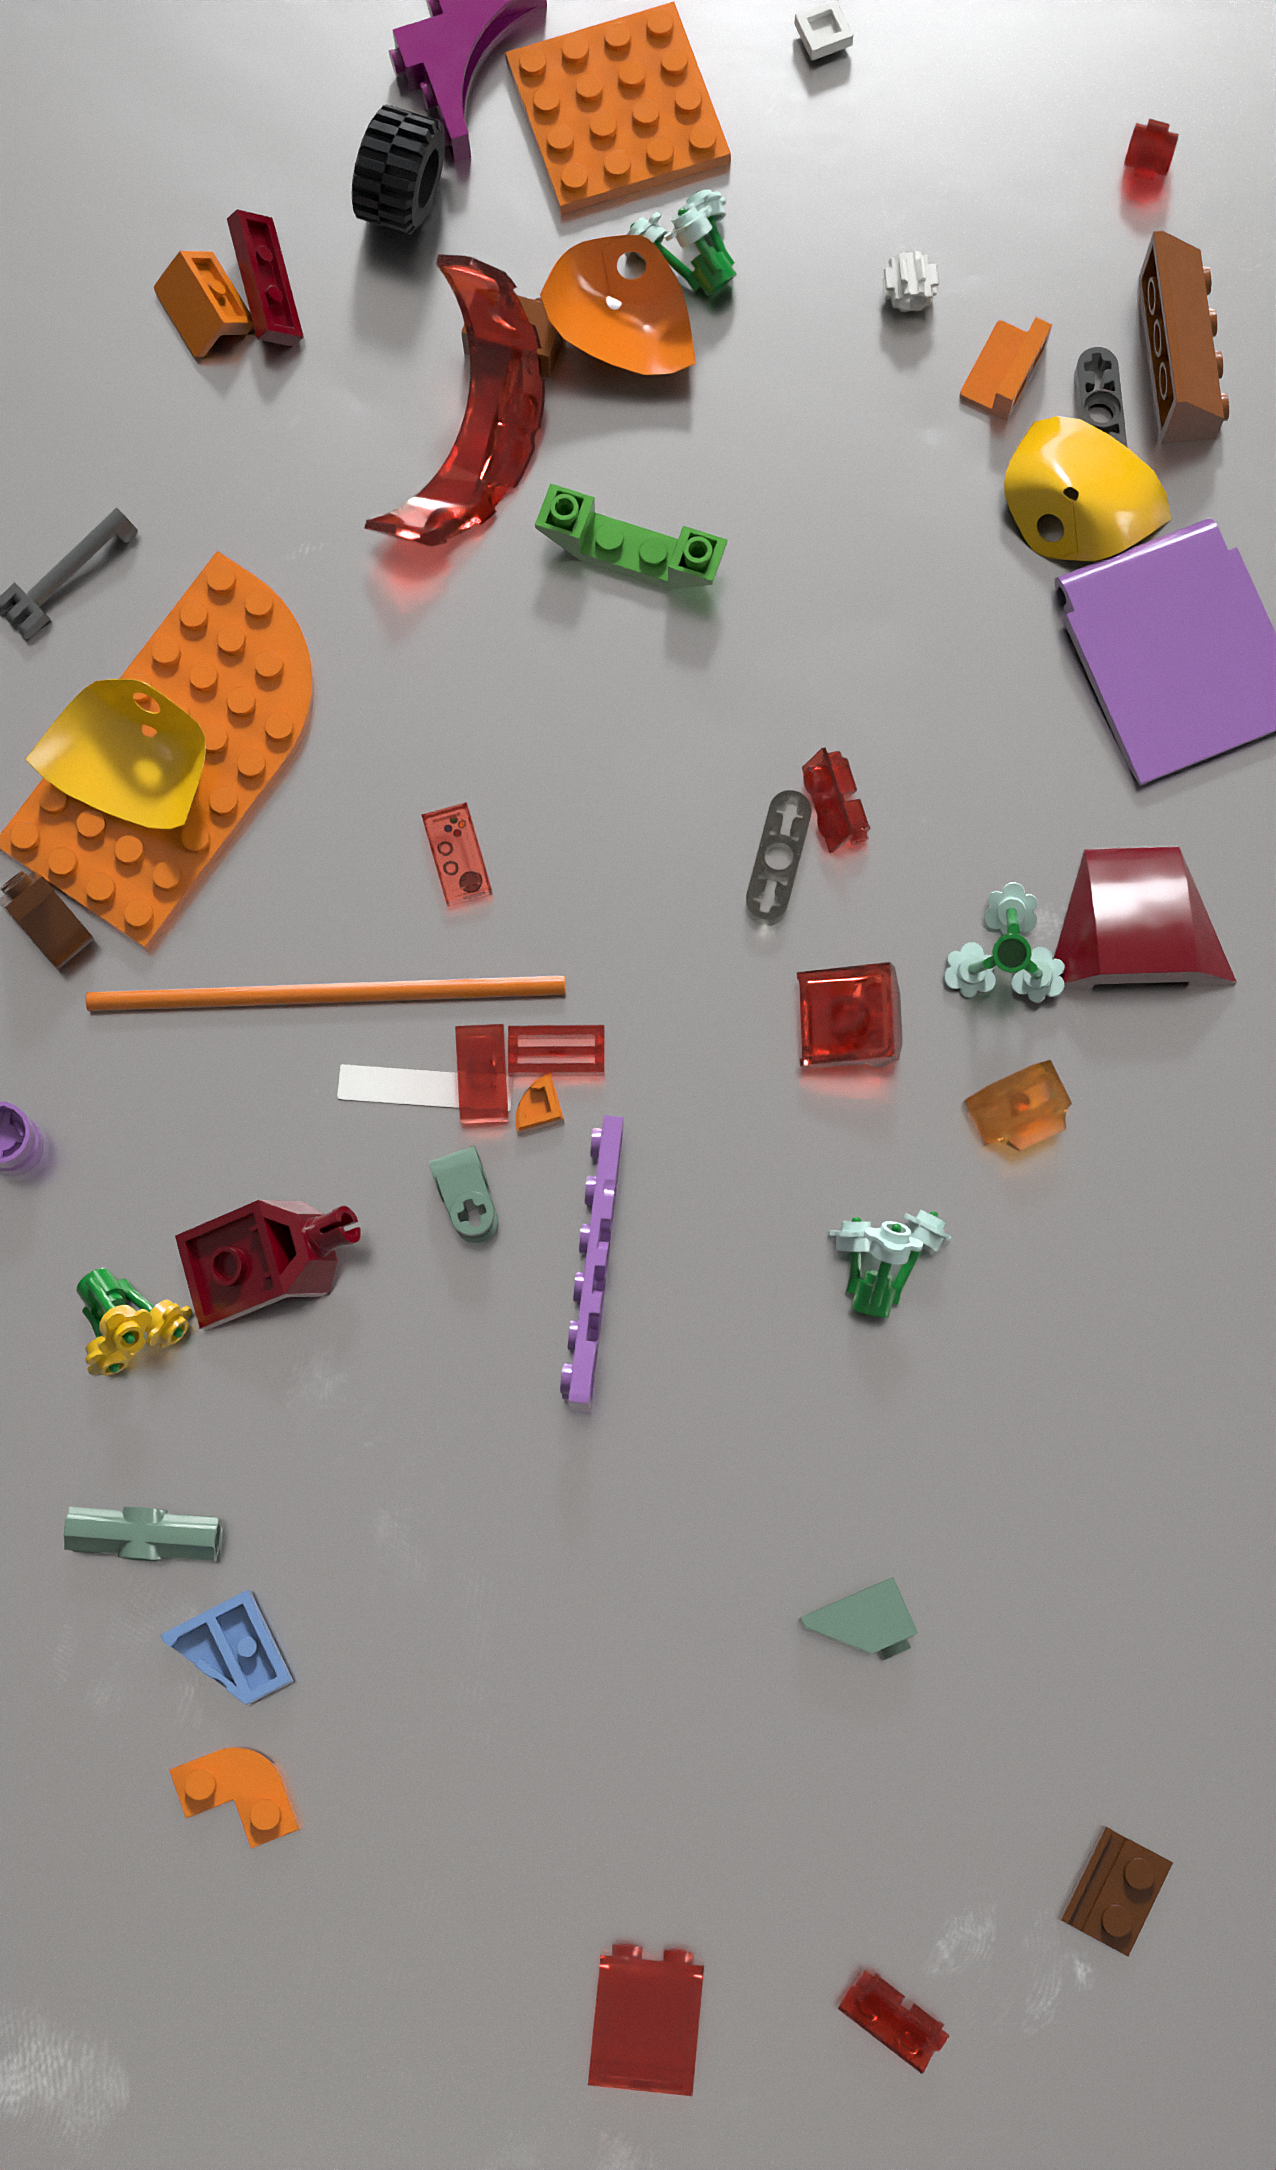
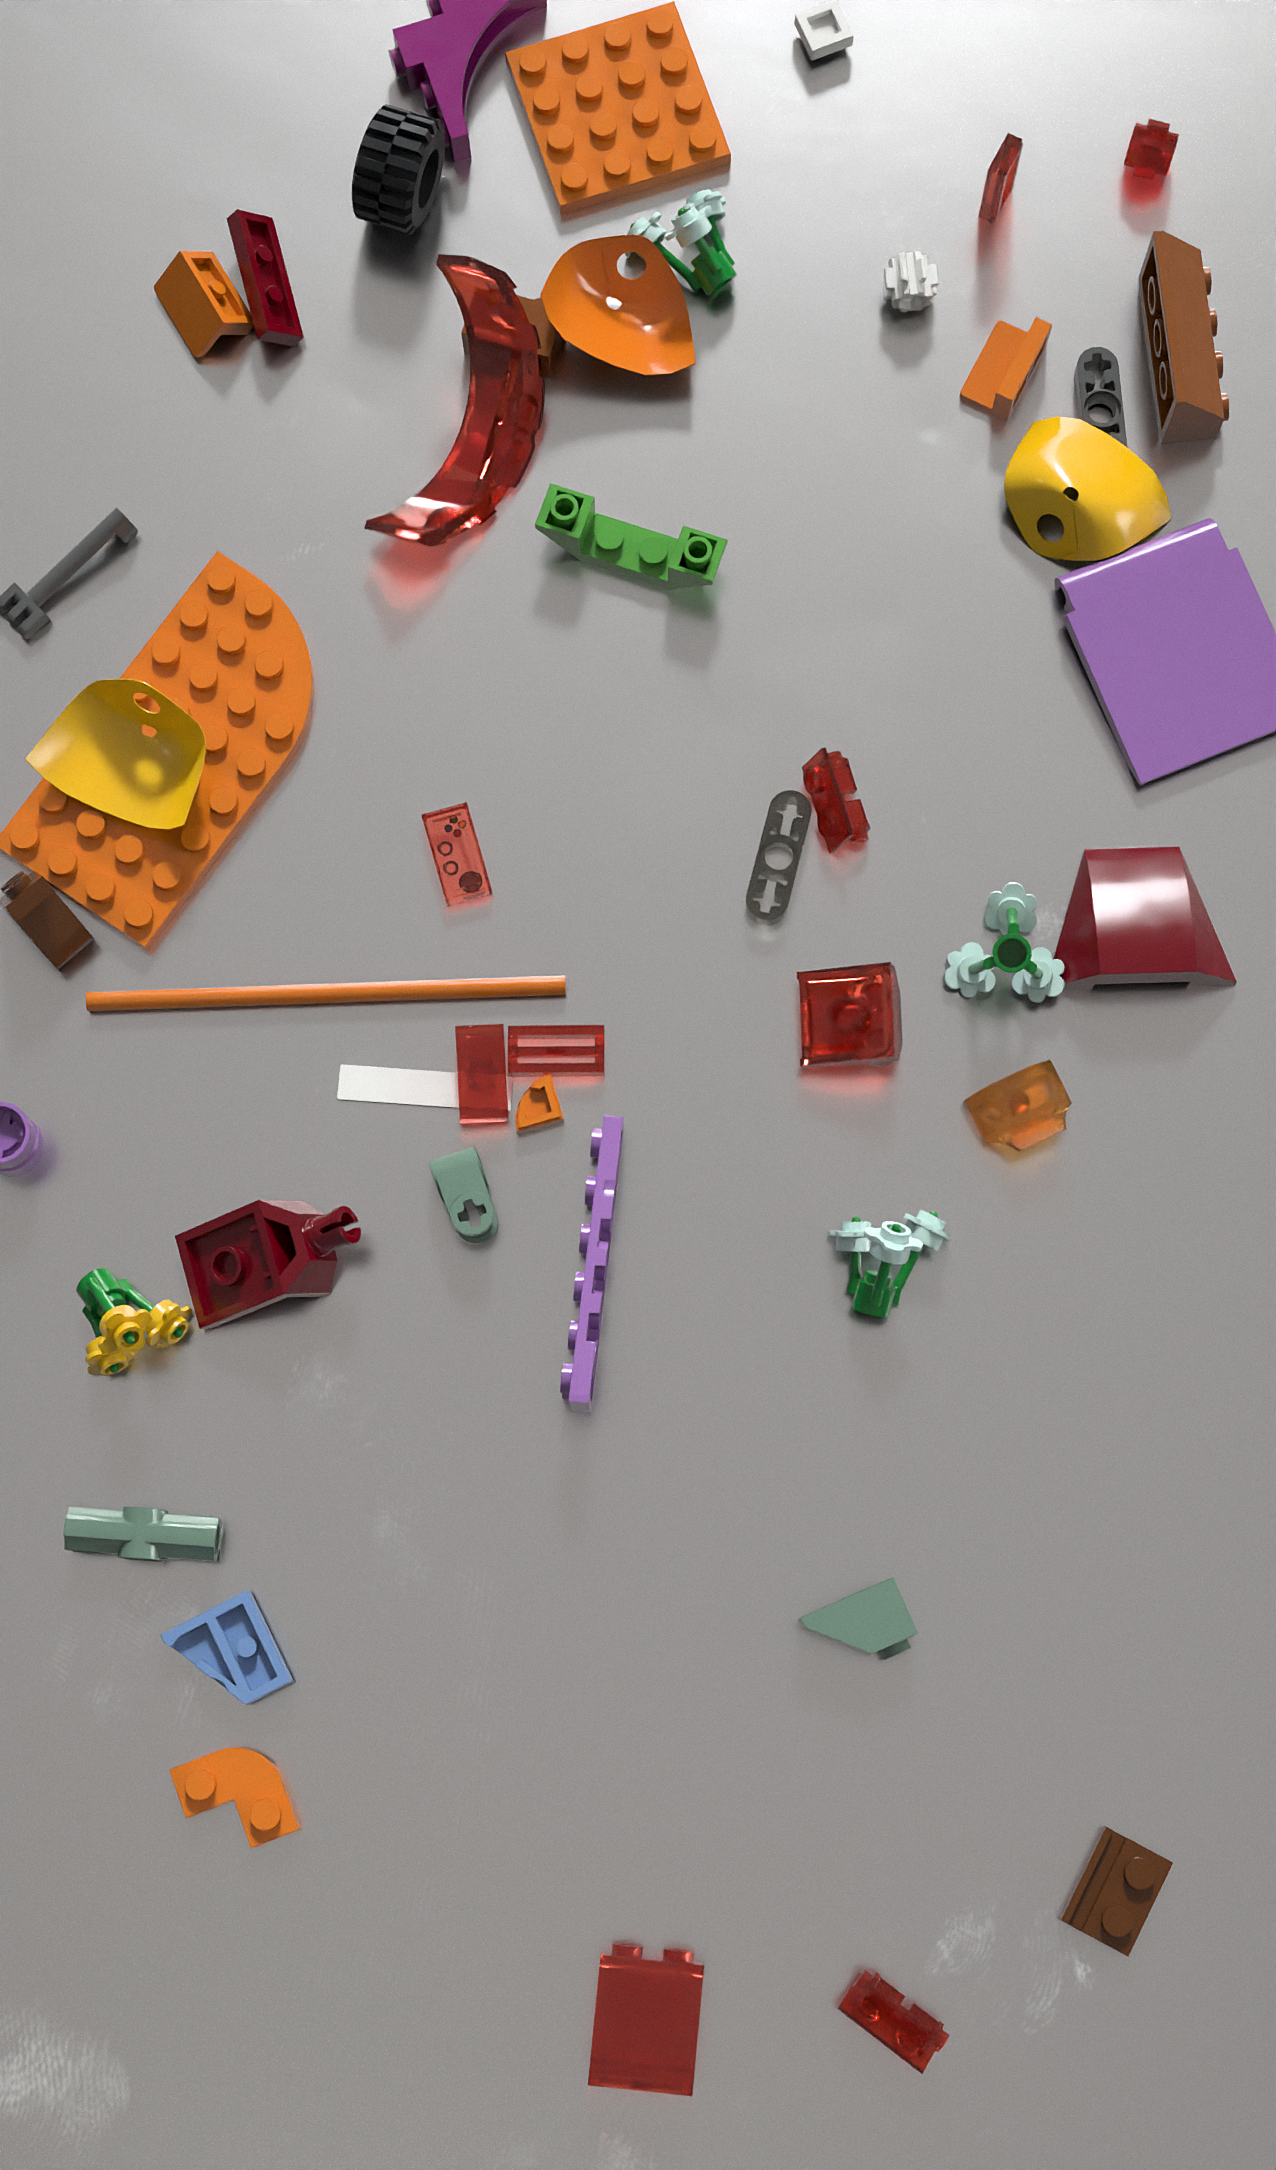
none -> clear red tile [978,133,1023,223]

